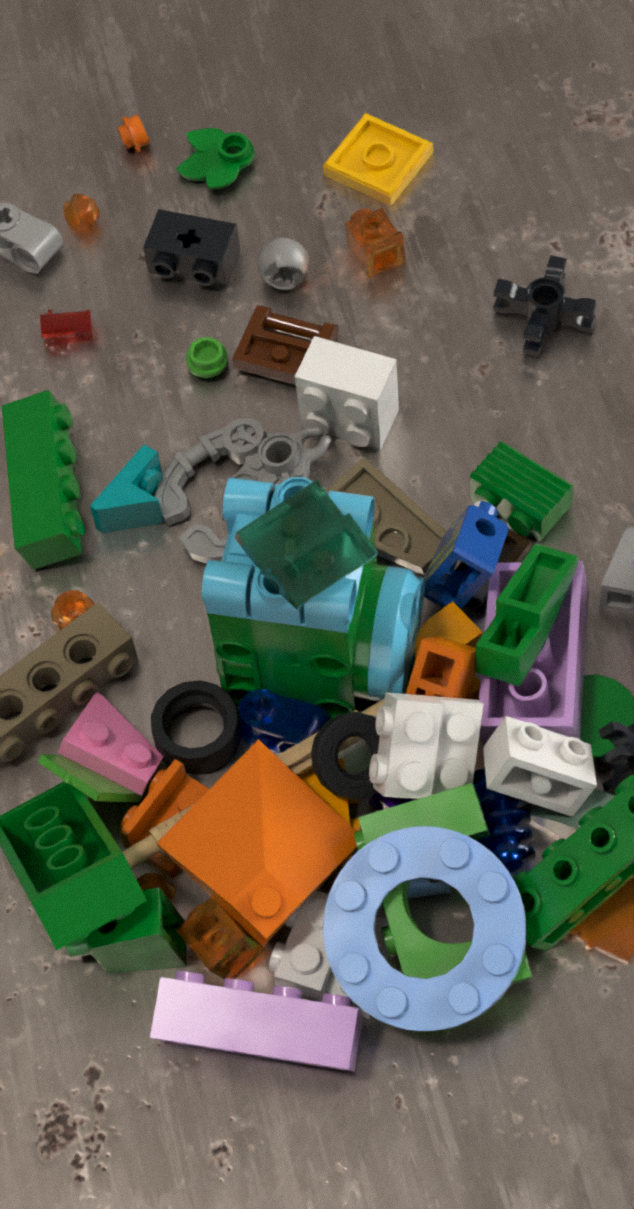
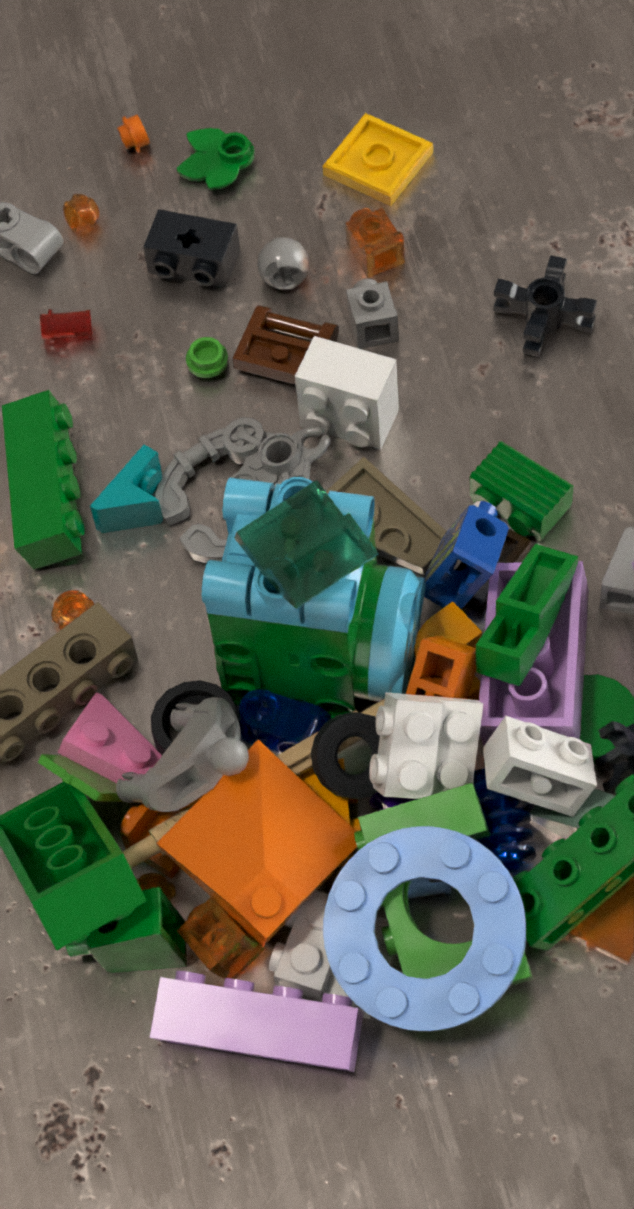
none -> light grey connector [116,697,249,812]
none -> light grey brick [346,279,399,349]

